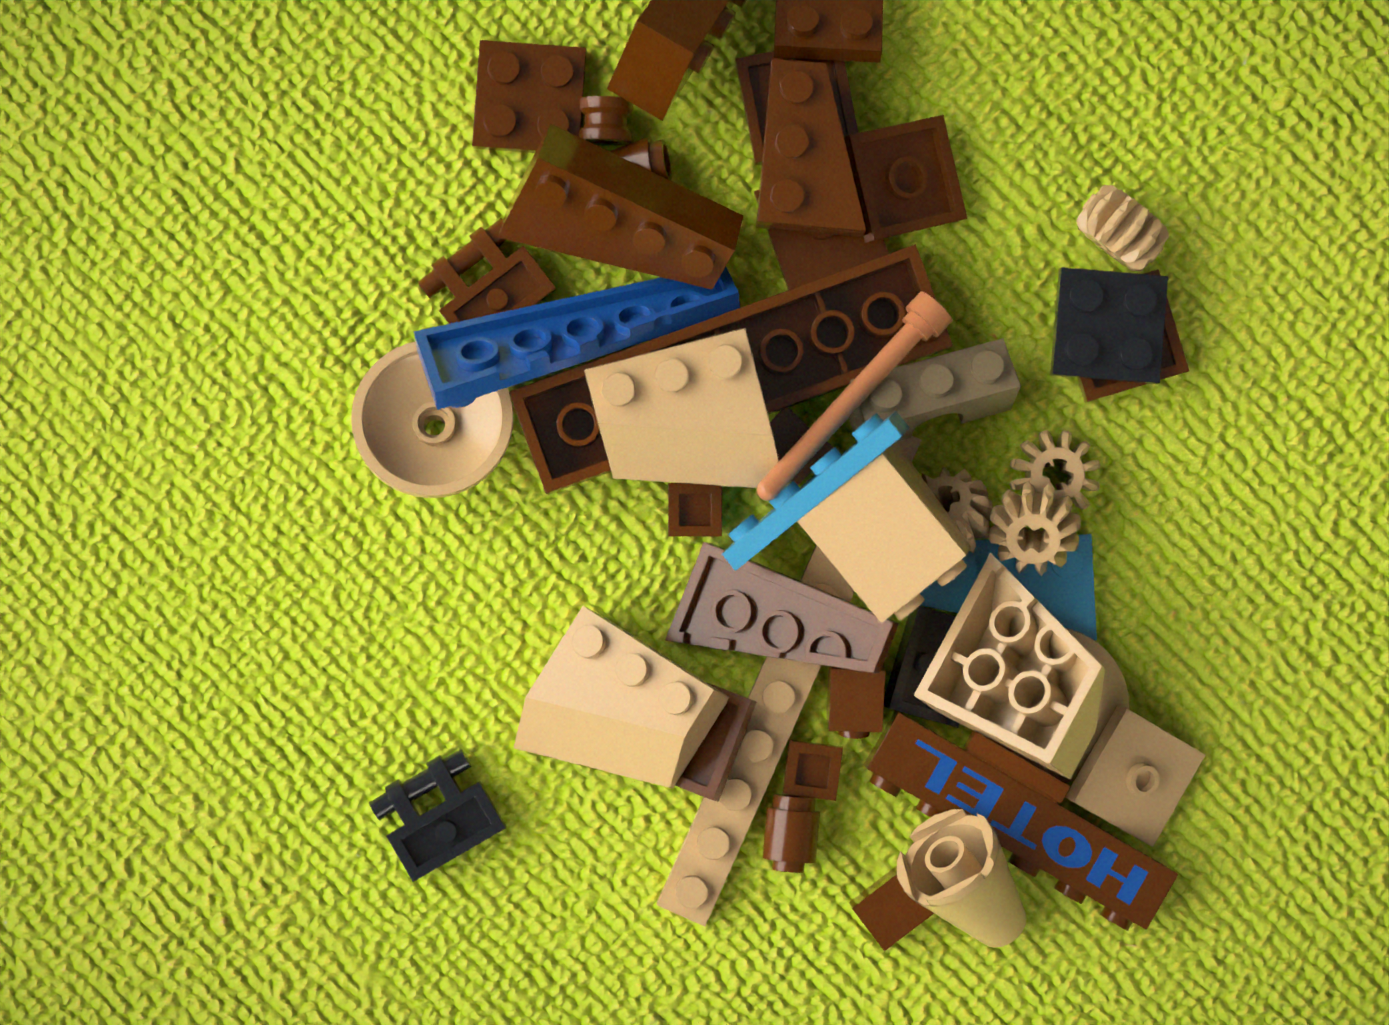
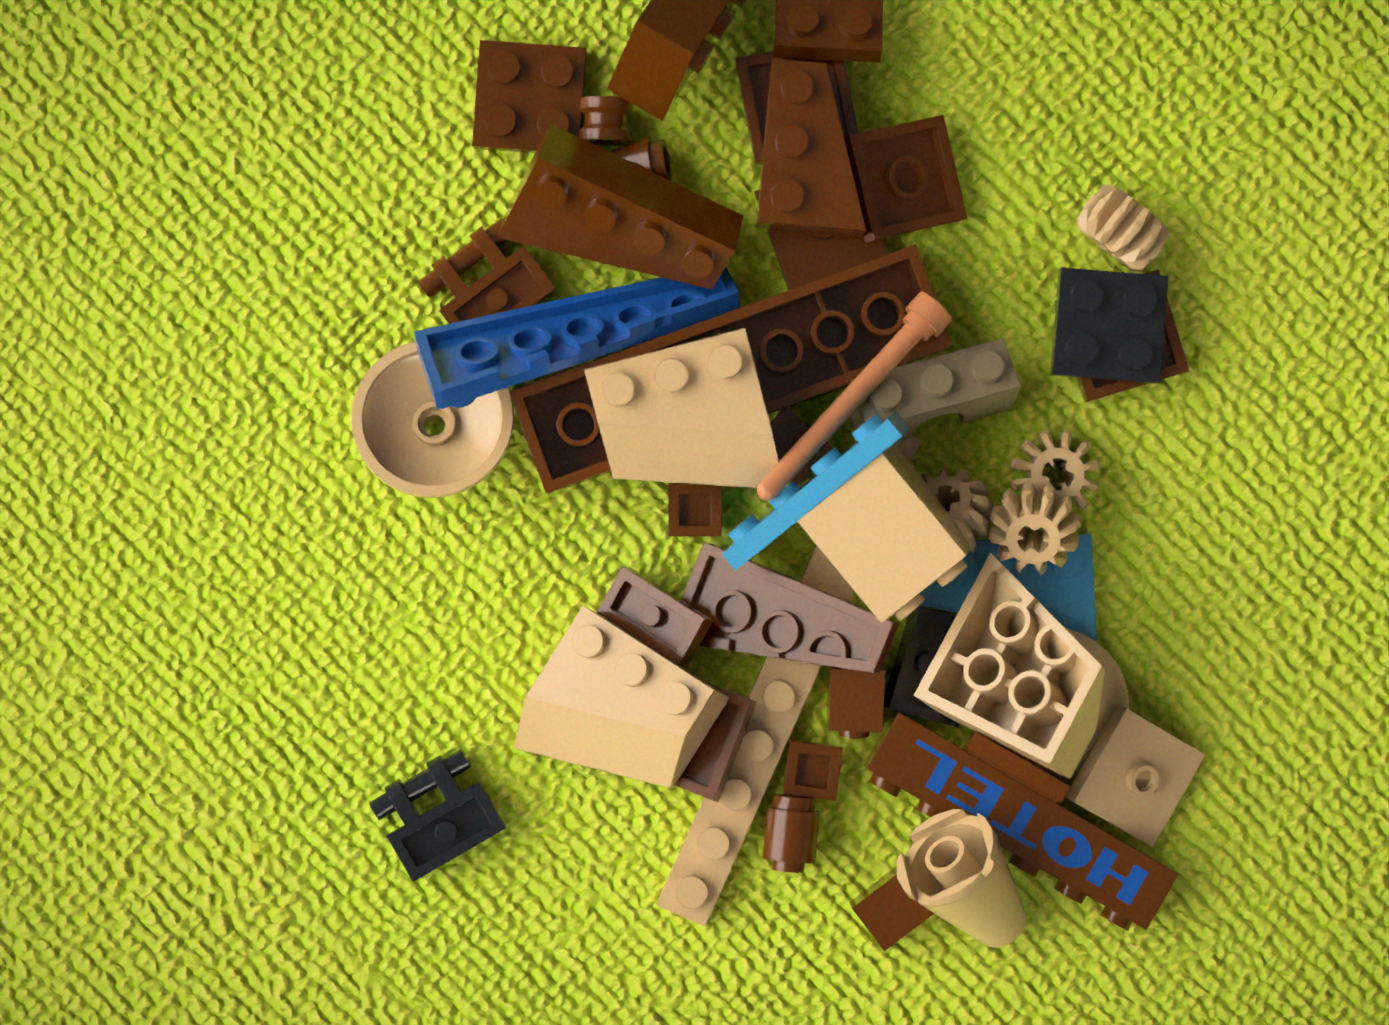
none -> plate [597,566,713,667]

